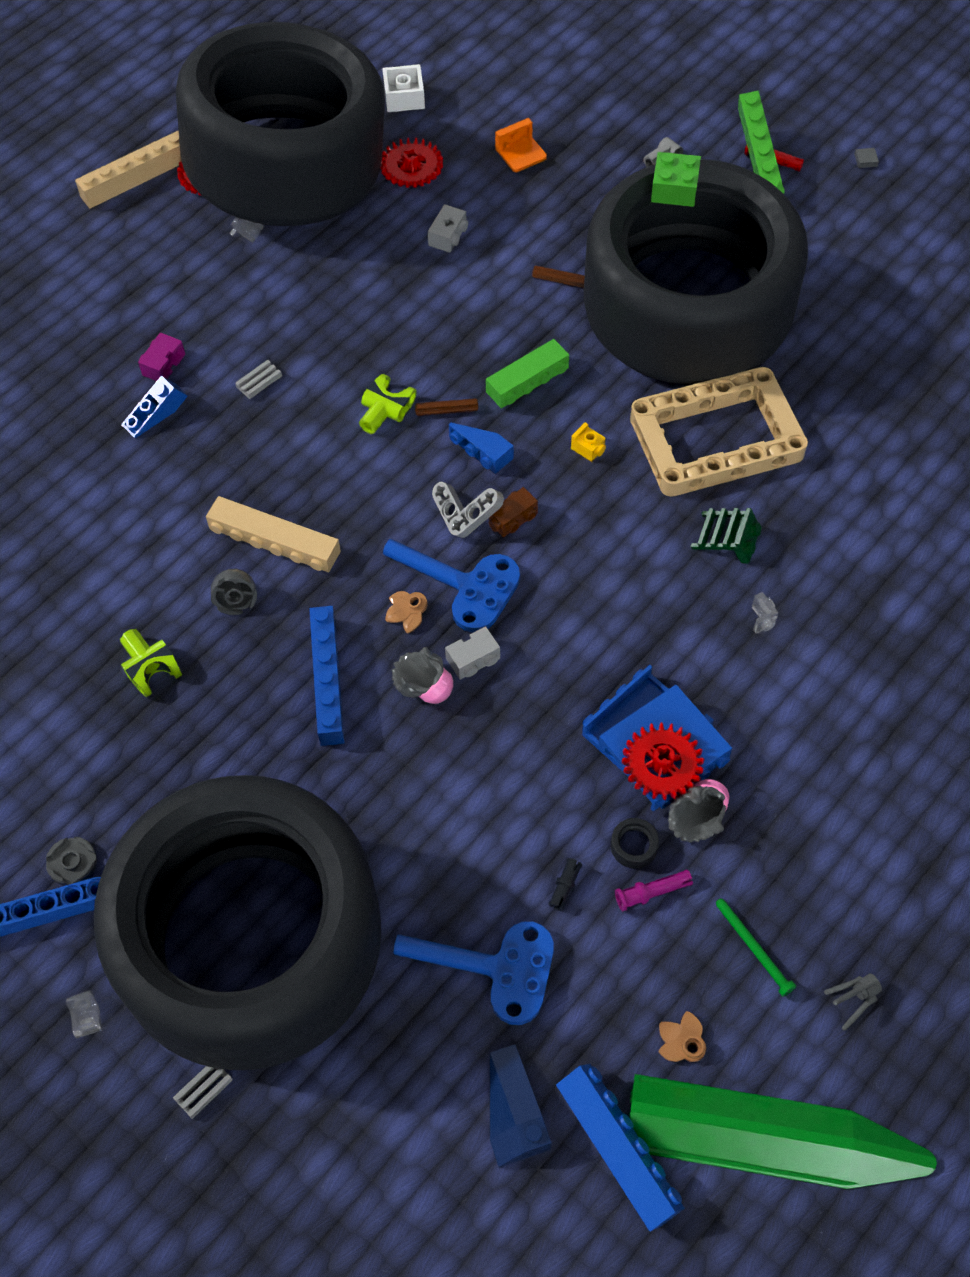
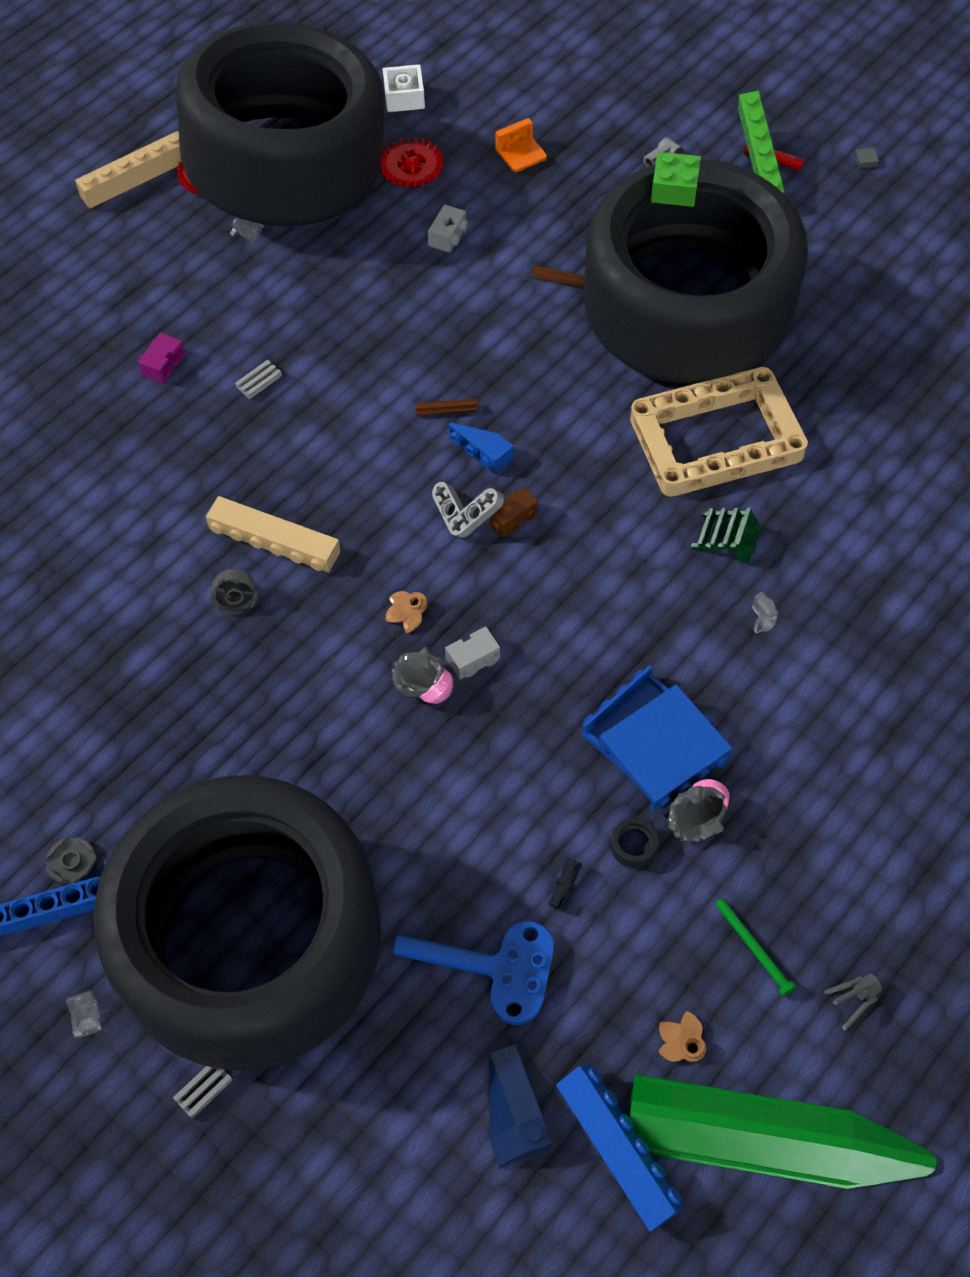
lime connector [120,629,182,697] -> none
blue slope [122,376,188,438] -> none
blue brick [309,606,345,746] -> none
lime connector [359,374,417,434] -> none
blue piece [383,539,520,633] -> none
bright green brick [486,339,569,408] -> none
yellow brick [571,422,606,462] -> none
magenta pin [615,869,693,912] -> none
red gear [622,722,704,800] -> none

